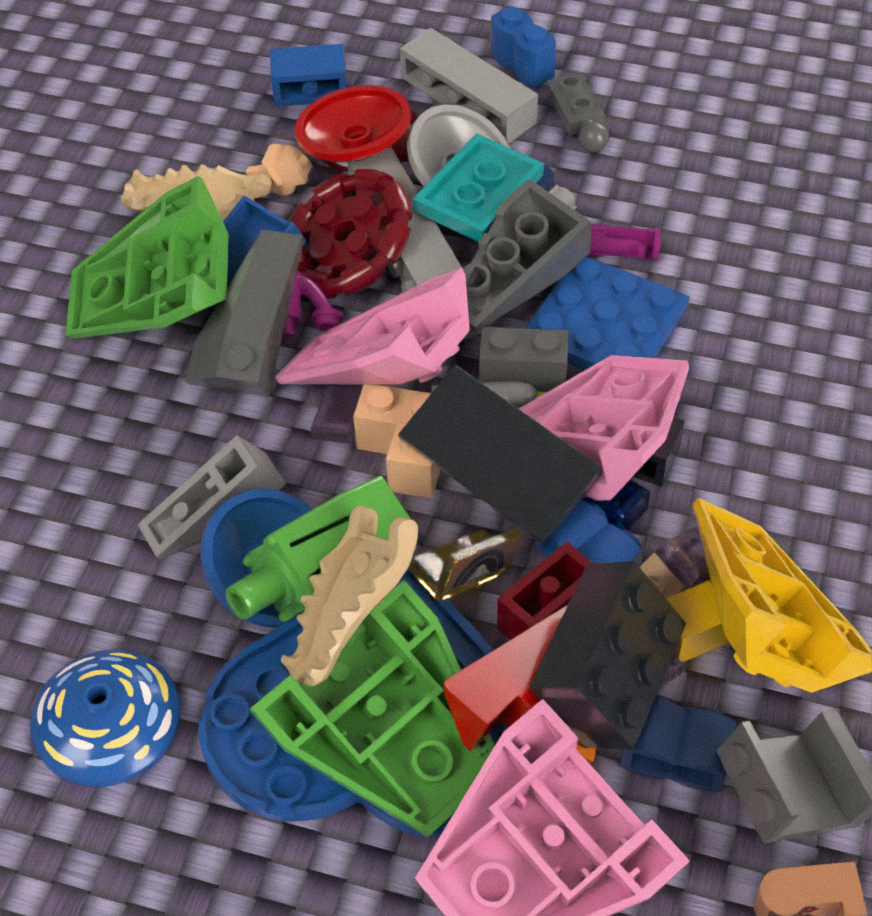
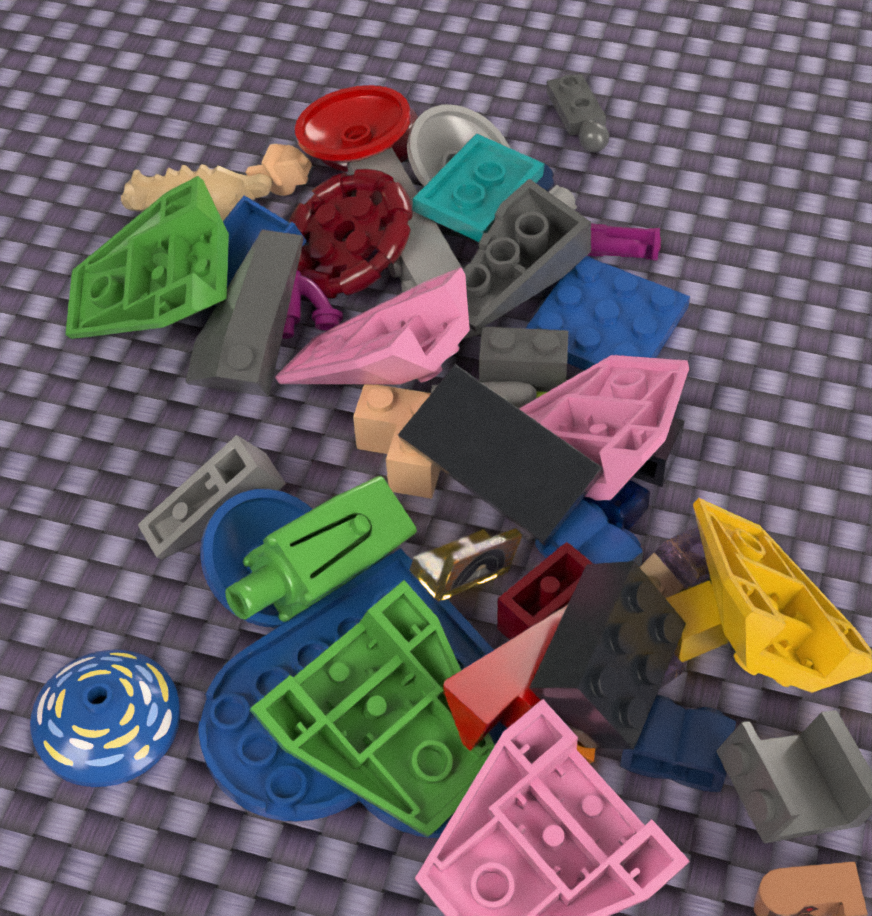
blue brick [270,44,347,107] -> none
tan animal [281,505,418,686] -> none
clear purple plate [311,384,364,445] -> none
light grey brick [400,28,538,144] -> none
blue brick [491,6,556,88] -> none

